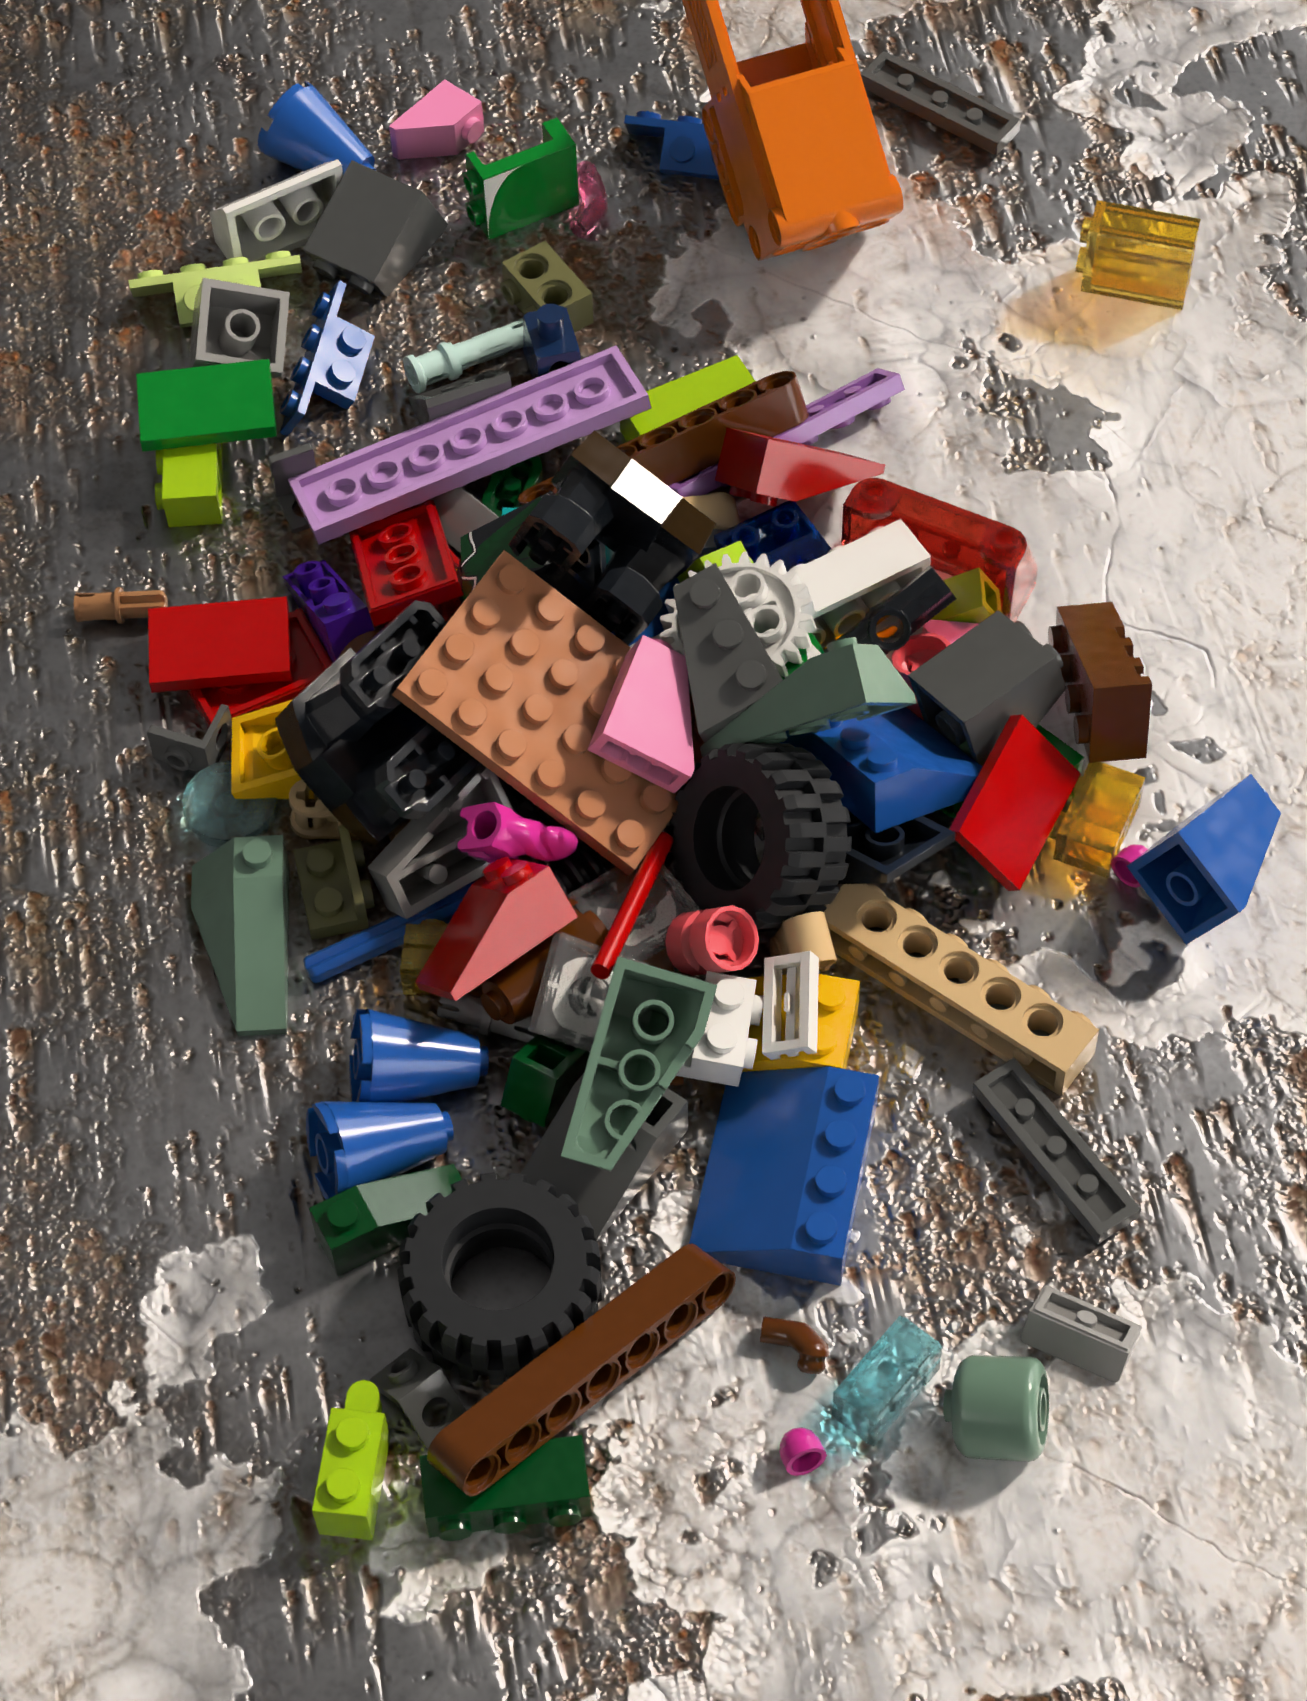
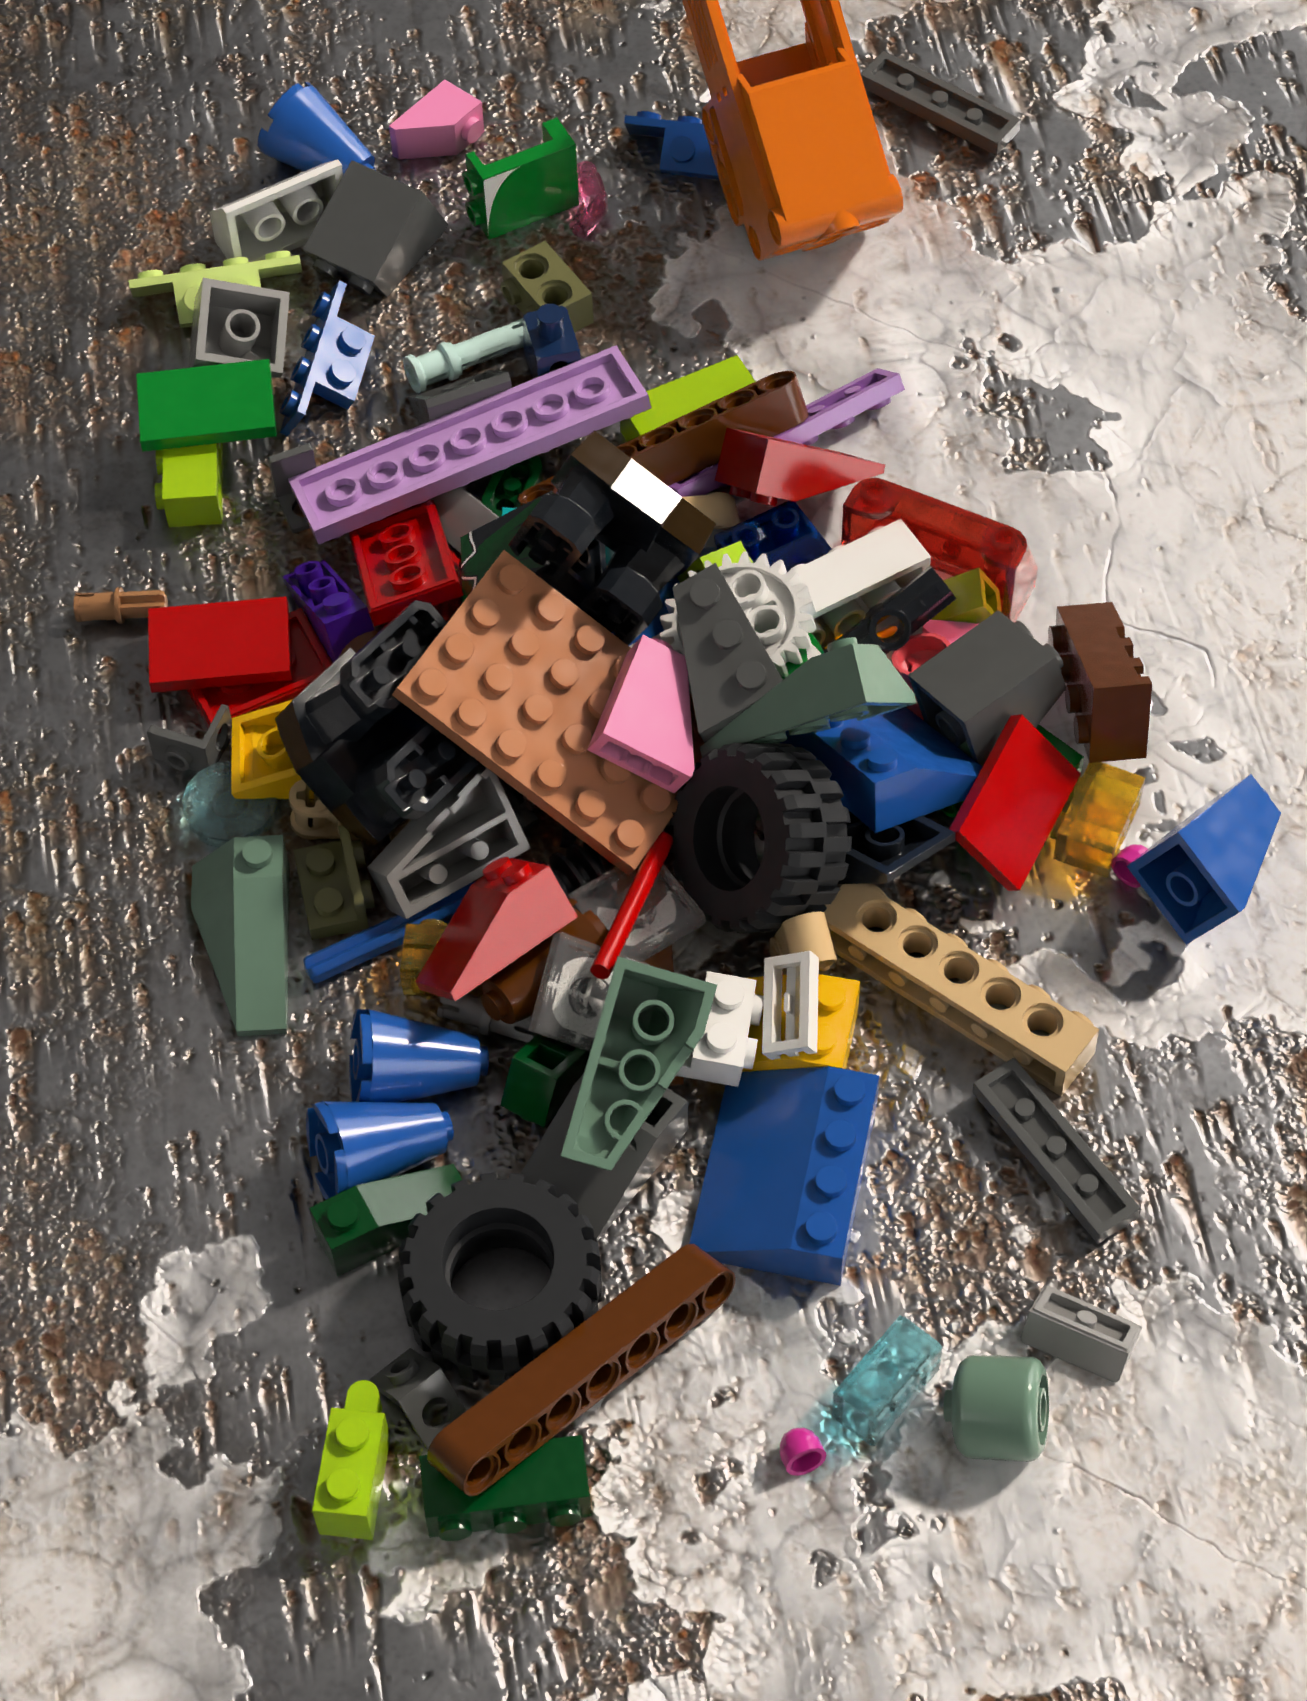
dark pink animal [457,802,578,863] -> none
coral wheel [665,905,759,976] -> none
reddish brown arm [760,1316,830,1374] -> none
clear yellow brick [1075,200,1201,310] -> none

